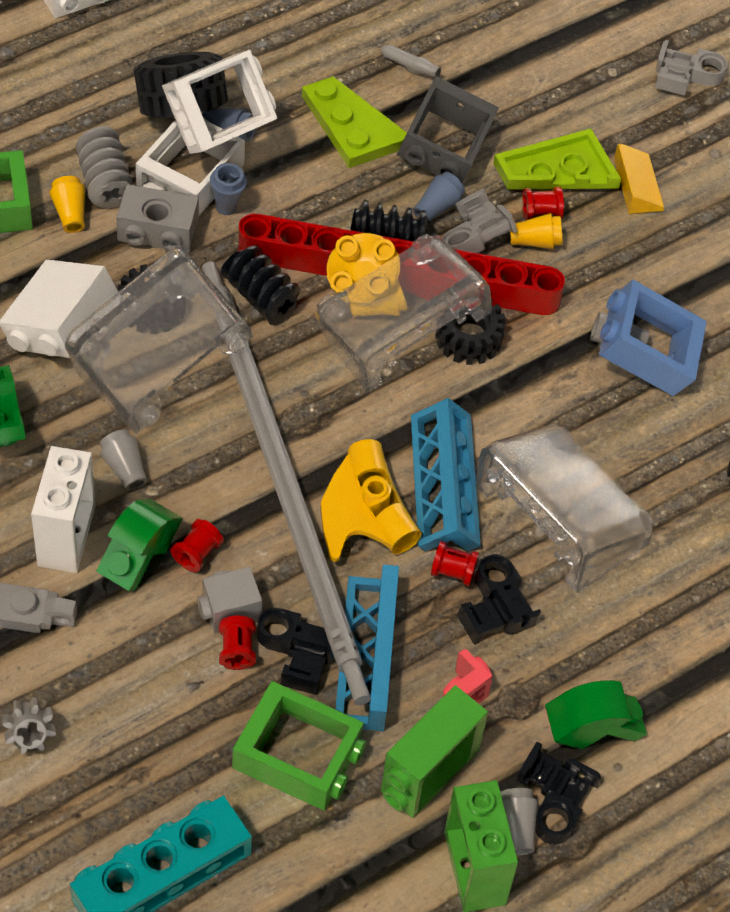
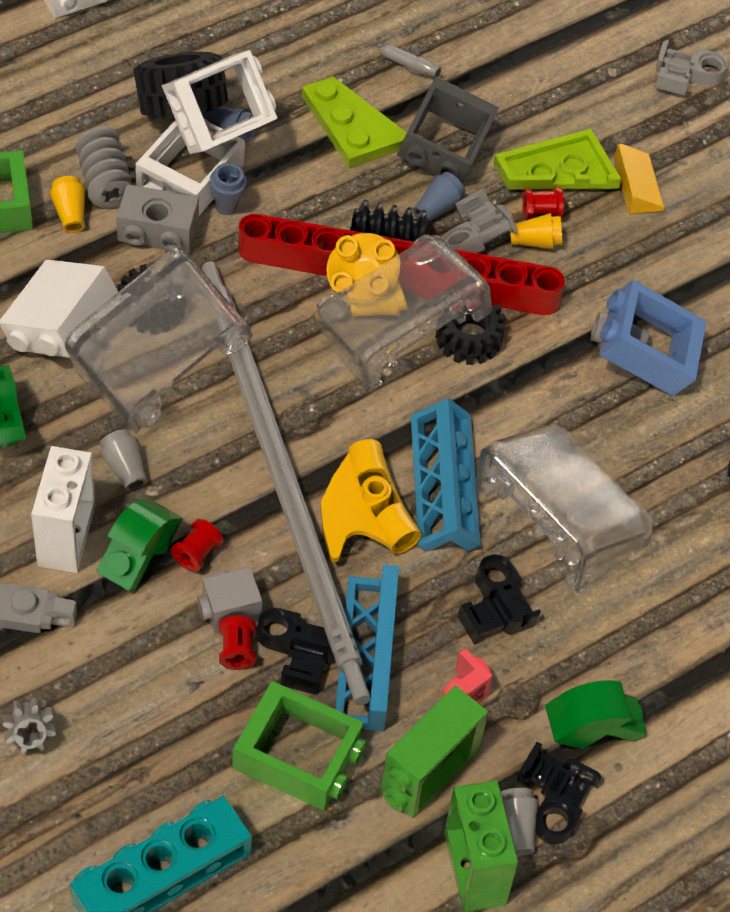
black piece [221,245,300,325] -> none
red bush [430,541,480,586] -> none

